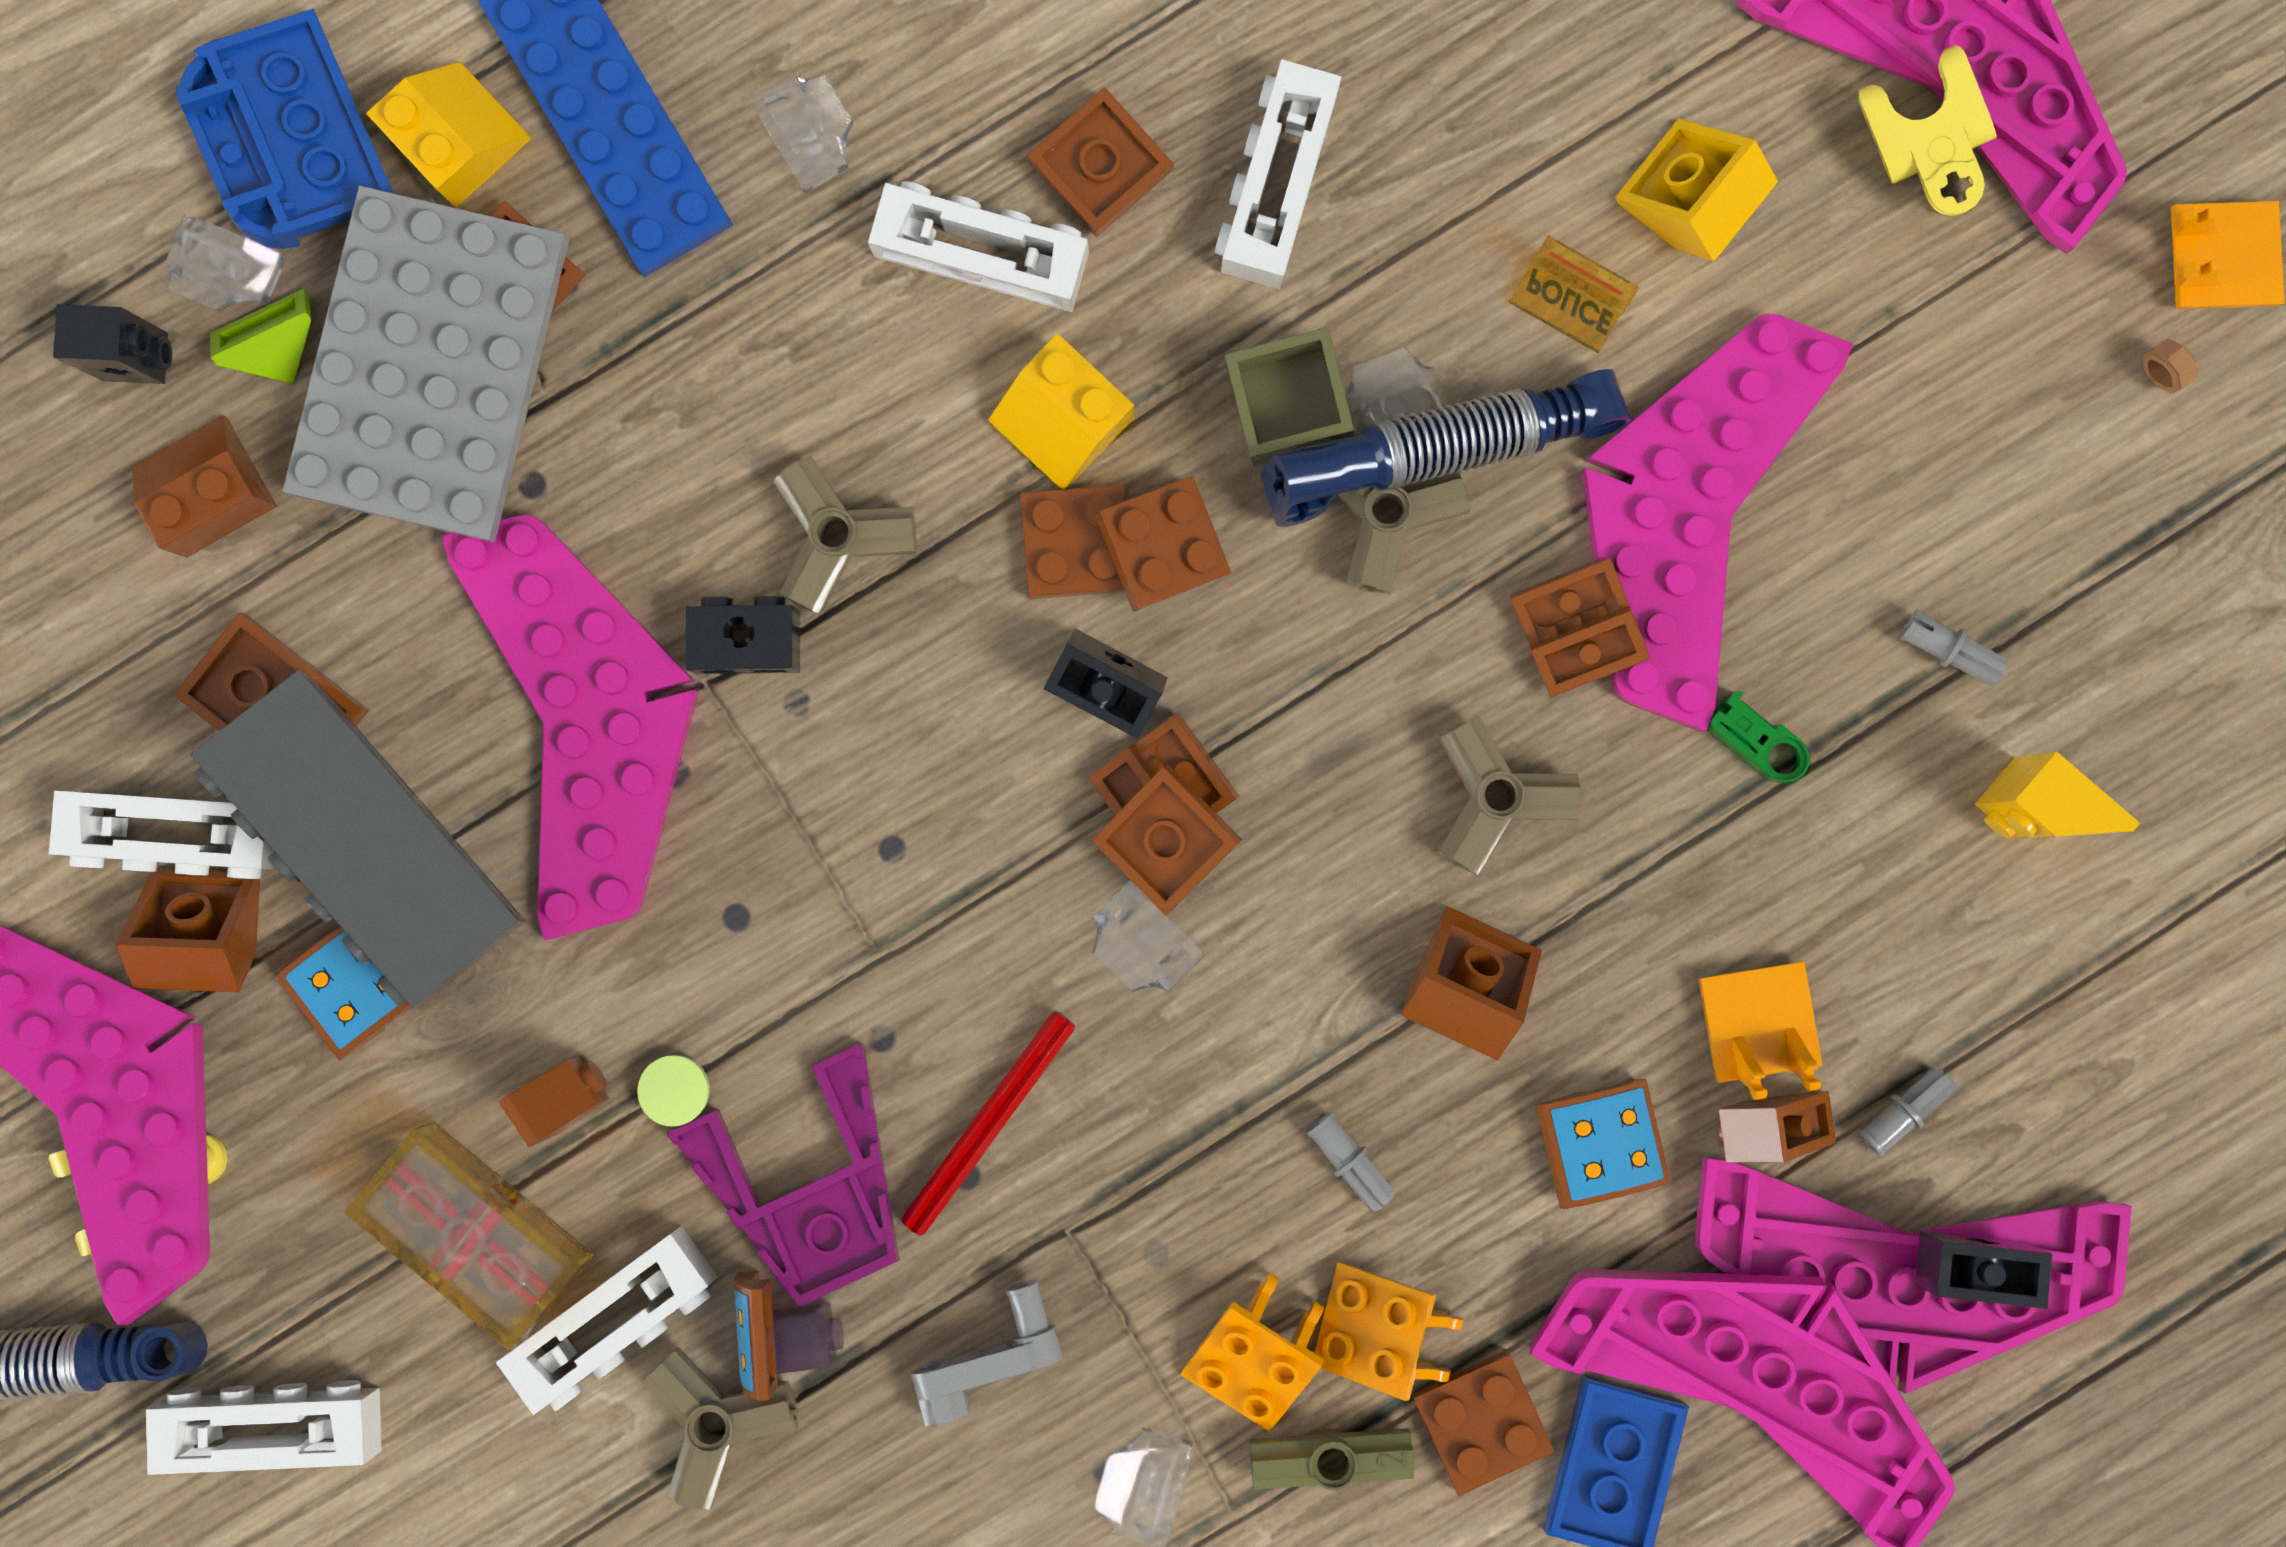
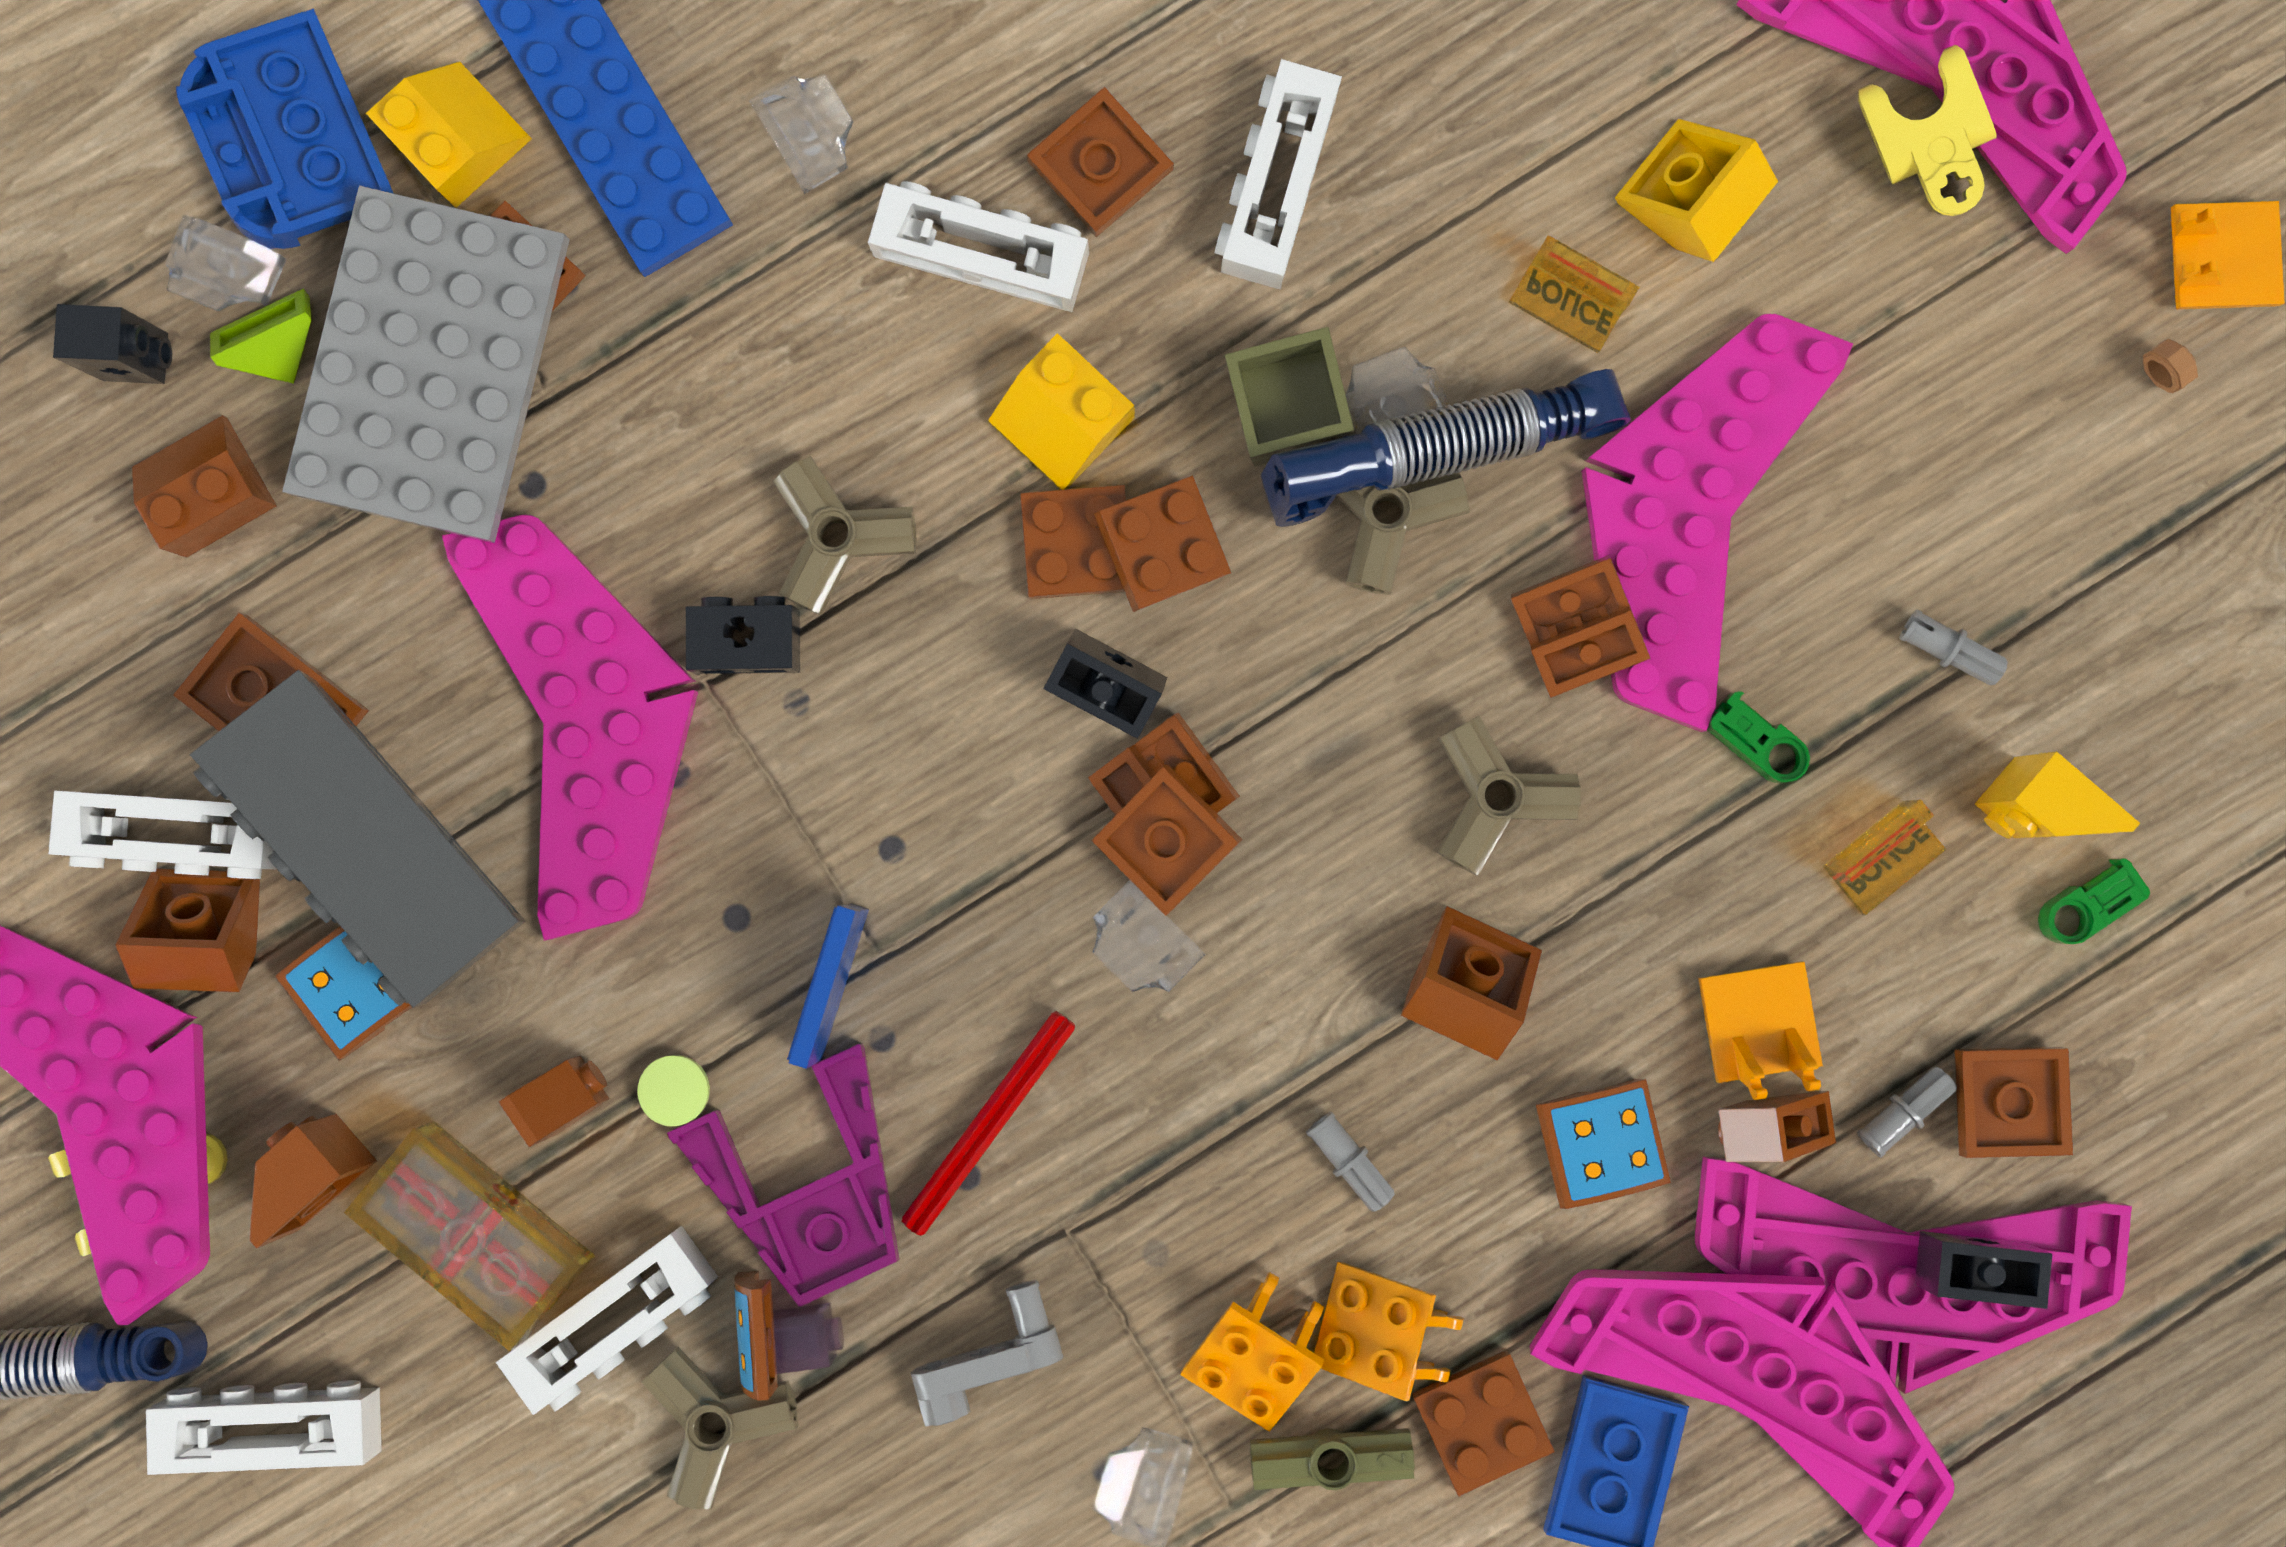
none -> dark orange slope [250,1114,377,1249]
none -> blue tile [787,904,869,1069]
none -> clear yellow panel [1823,799,1946,915]
none -> dark orange plate [1955,1047,2073,1158]
none -> green piece [2038,858,2150,944]

